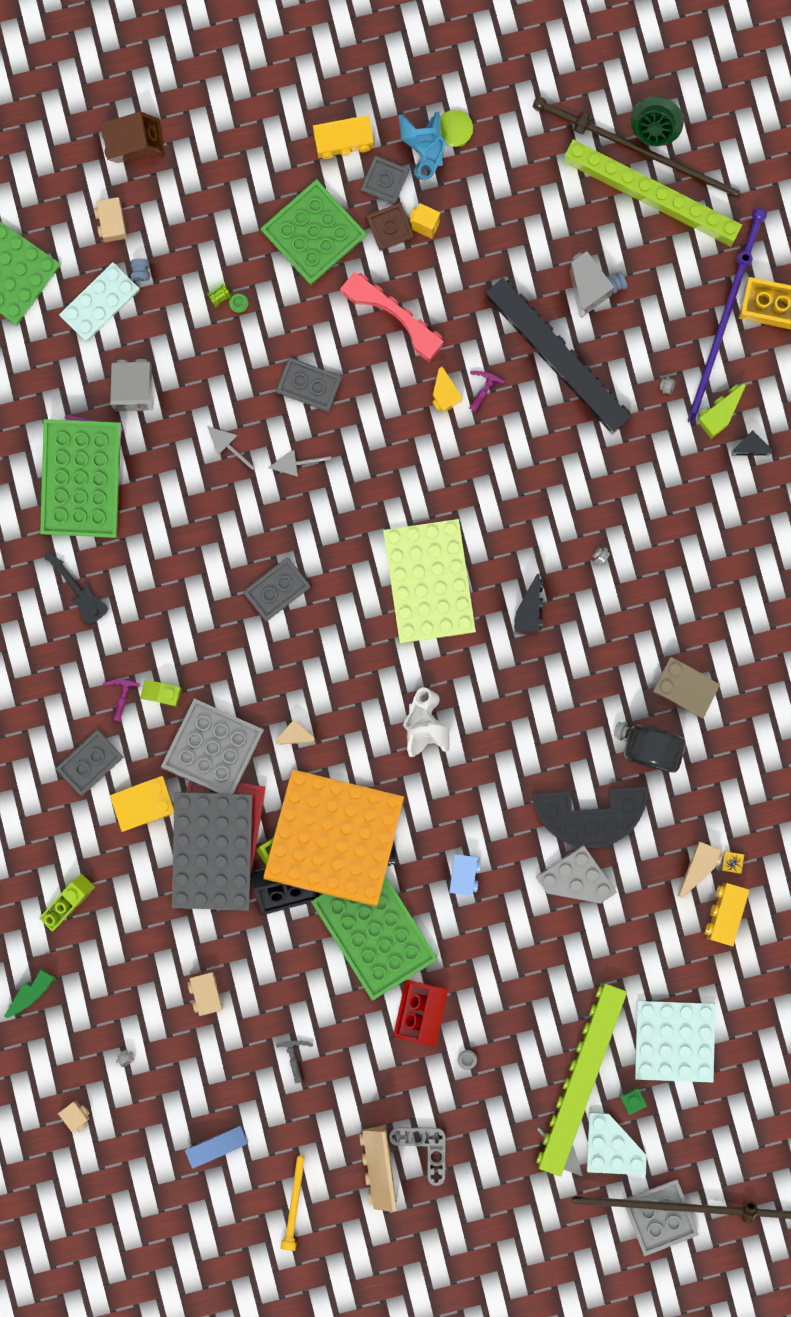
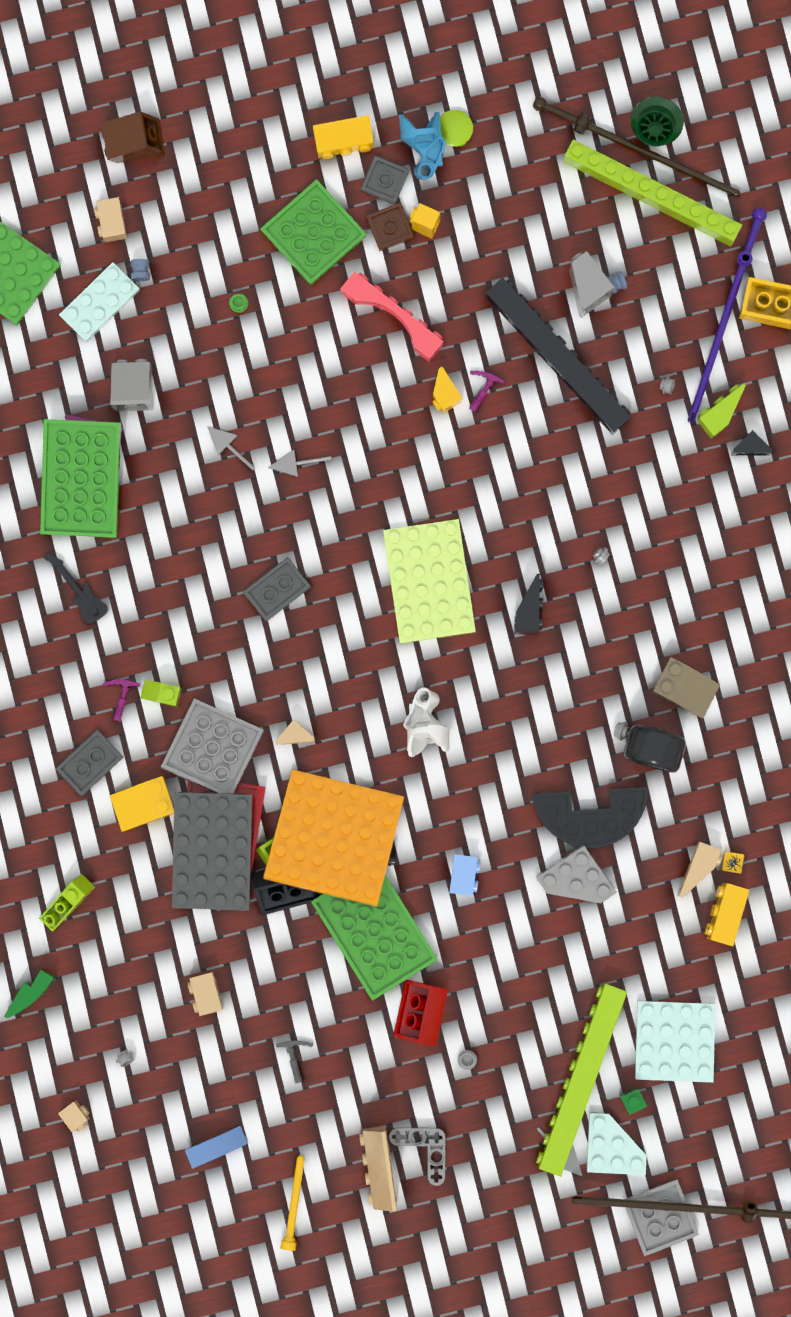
clear neon green bush [207,283,232,307] -> none
dark grey tile [276,357,342,413] -> none

